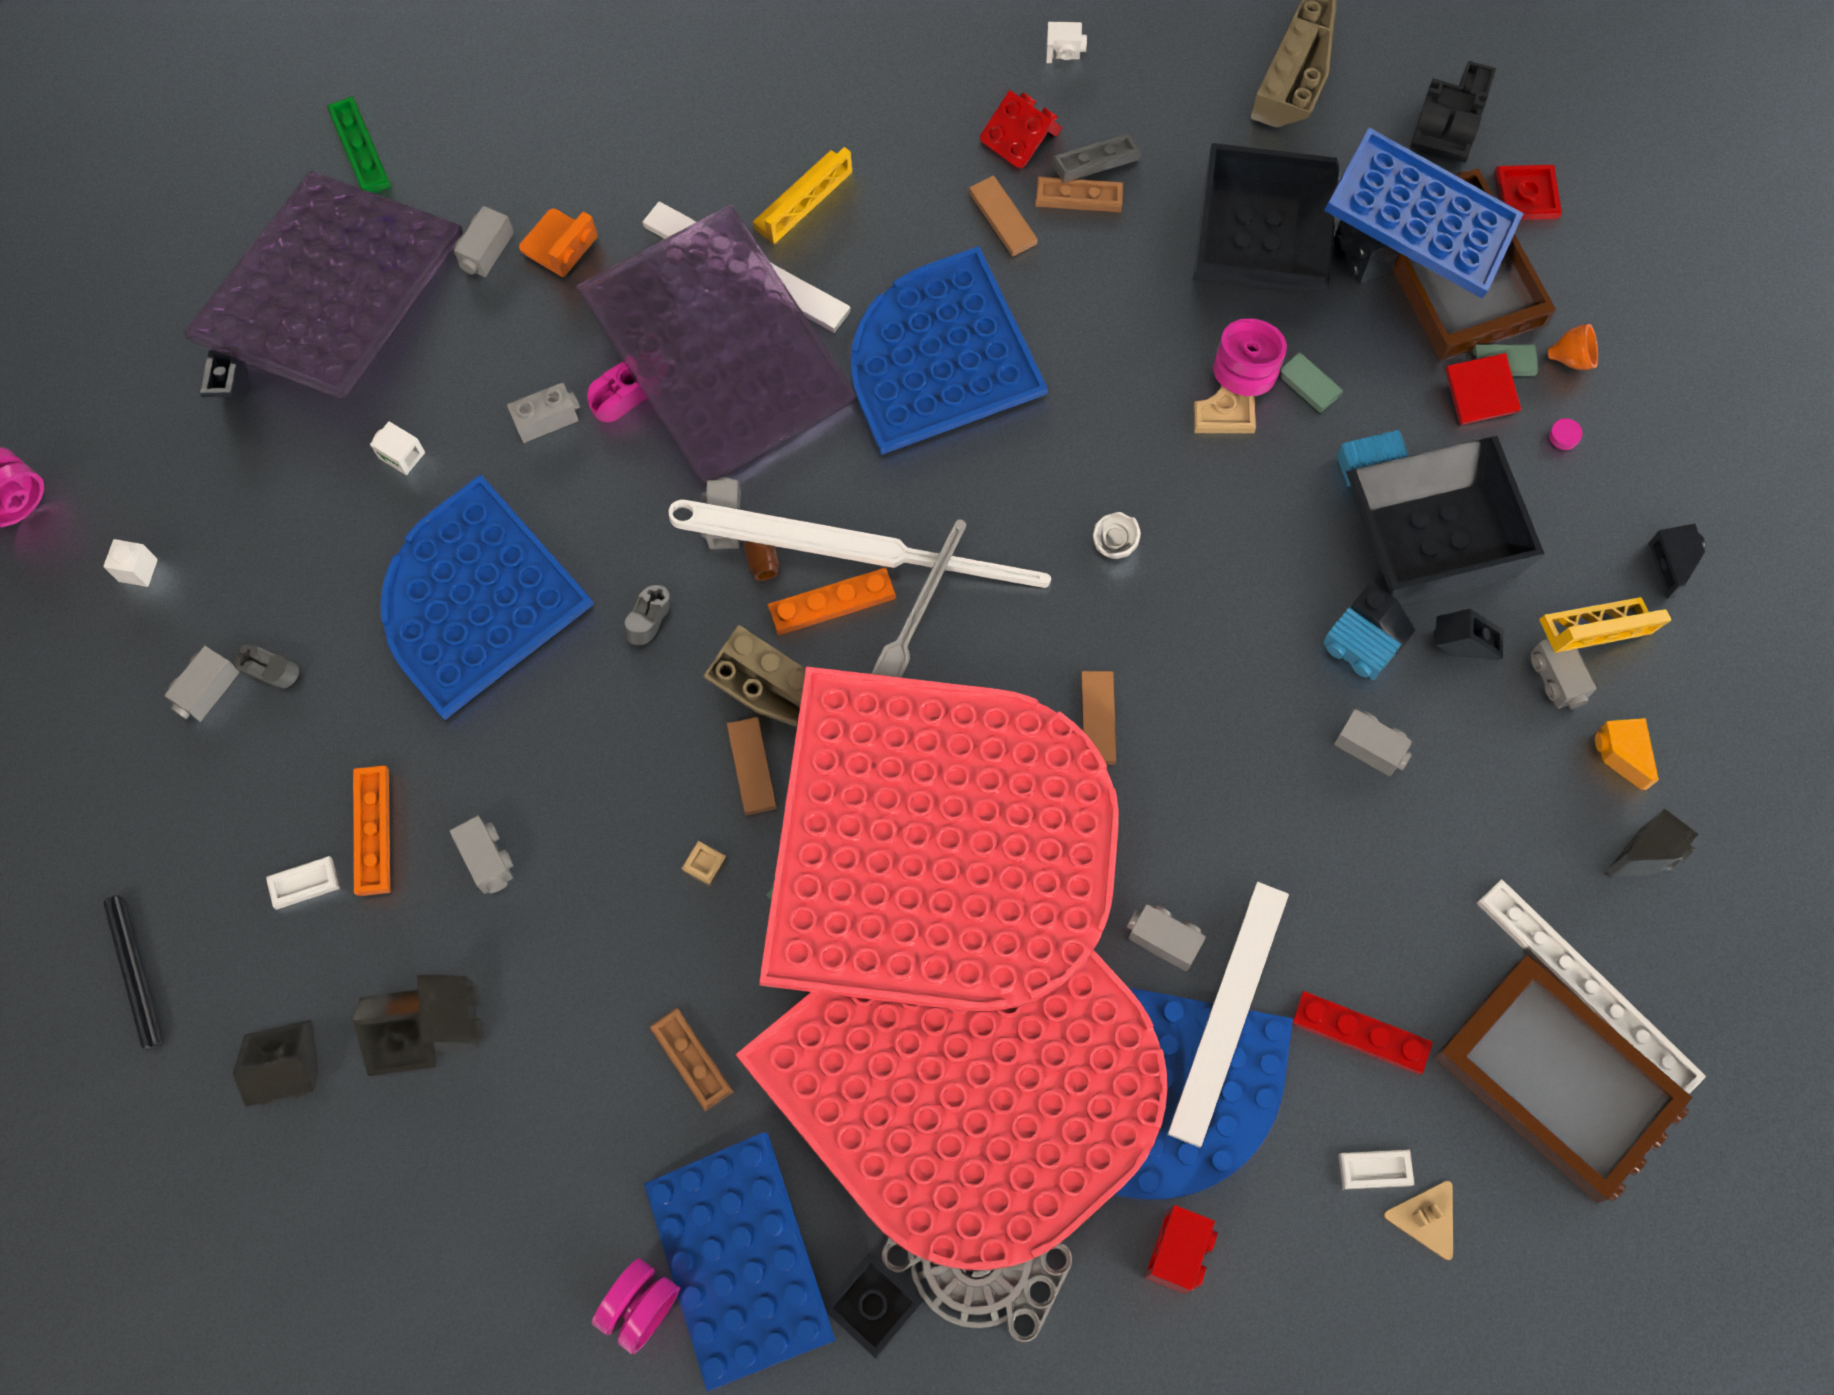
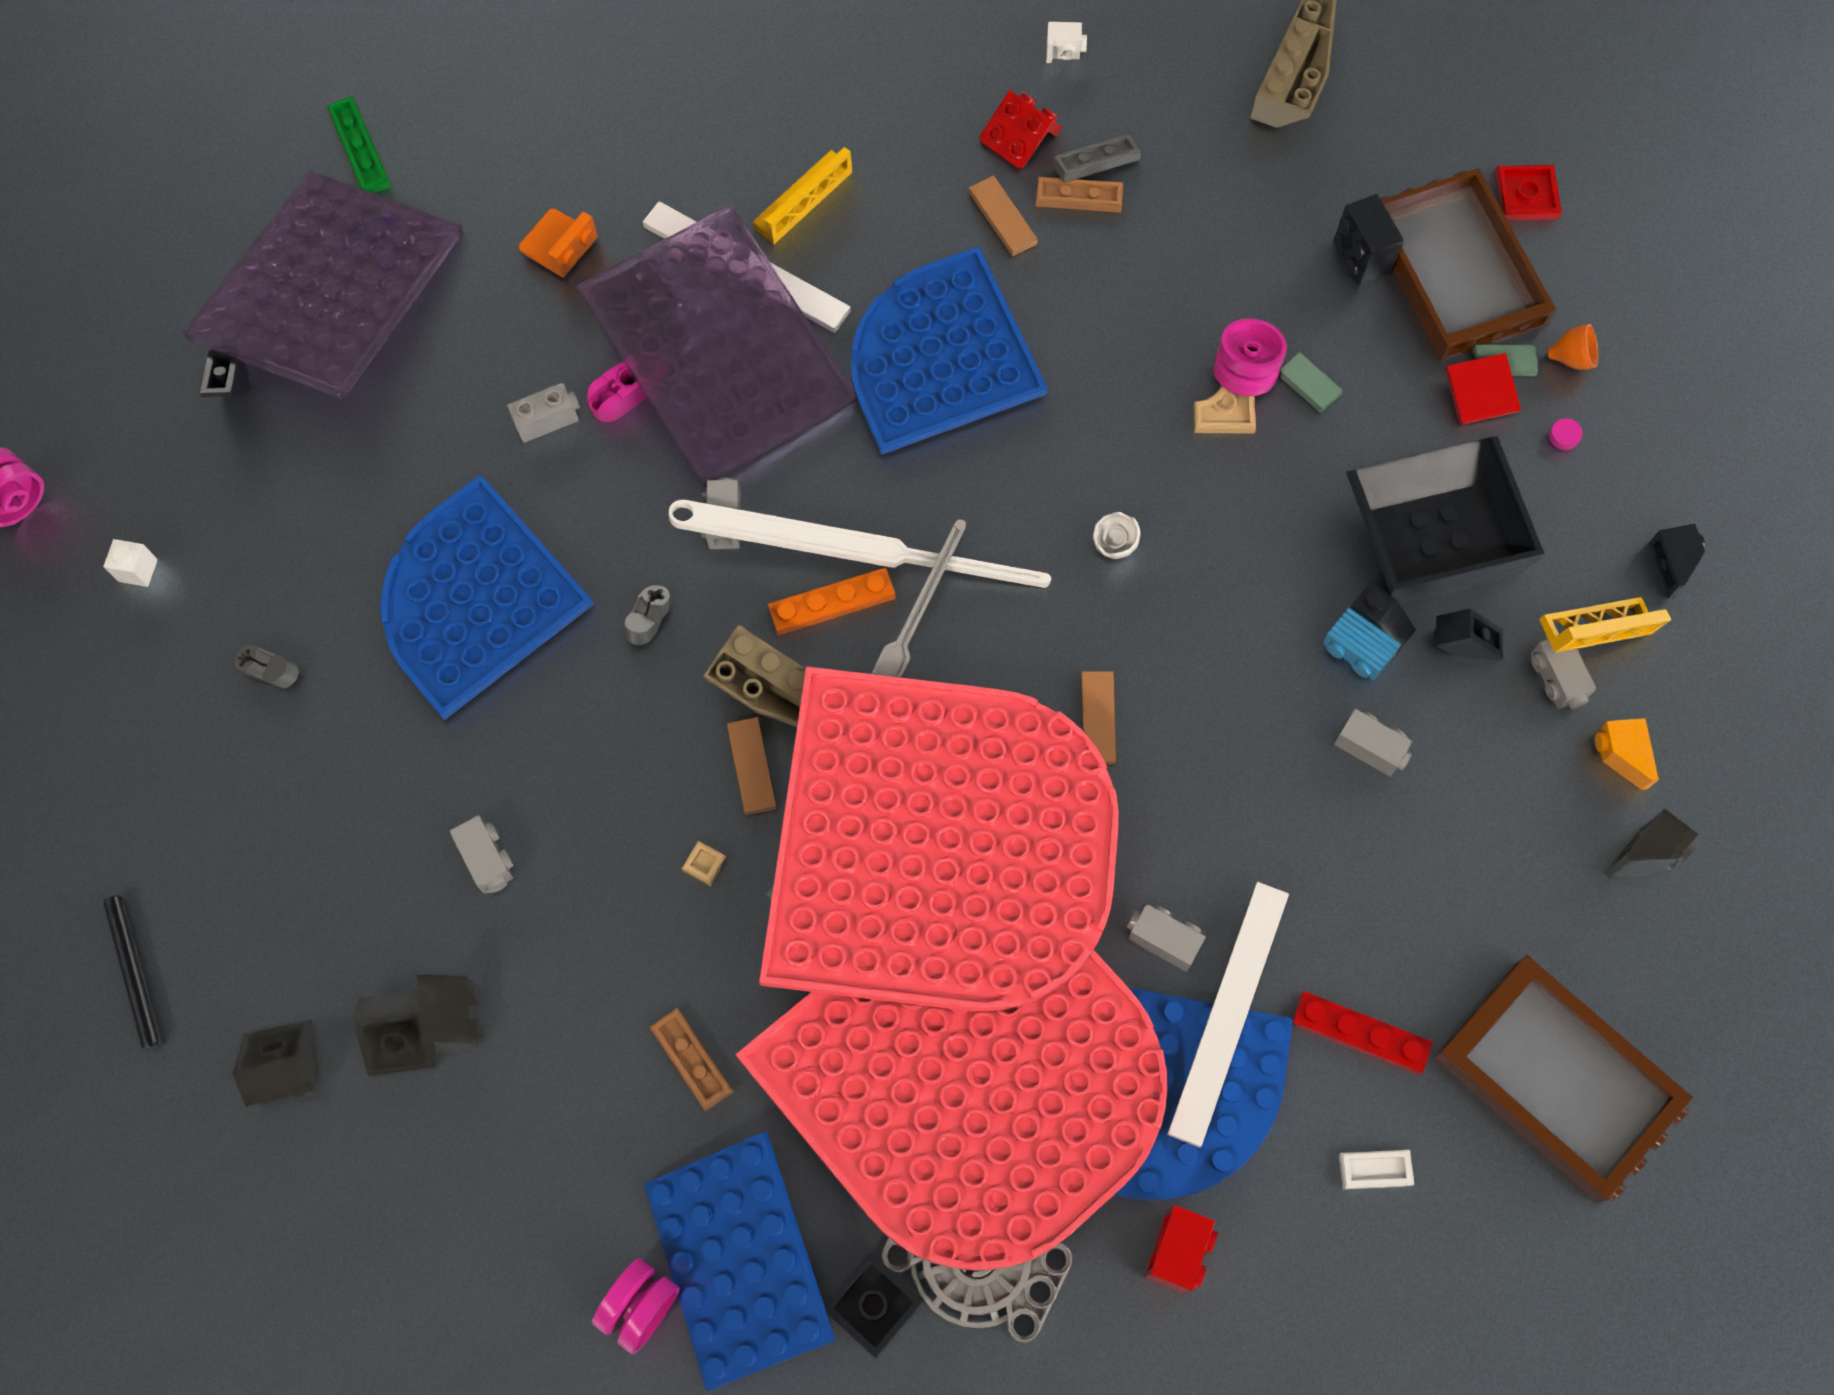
light grey brick [164,646,240,722] -> none
white tile [266,856,340,910] -> none
orange plate [353,765,390,896] -> none
white brick [370,422,425,475] -> none
light grey brick [454,206,514,277] -> none
reddish brown brick [743,541,780,581] -> none
black piece [1192,143,1340,291] -> none
blue plate [1324,128,1524,298] -> none
dark azure brick [1337,430,1409,487] -> none
tan piece [1384,1181,1453,1260] -> none
black plate [1410,61,1496,163] -> none
white tile [1477,879,1706,1094] -> none

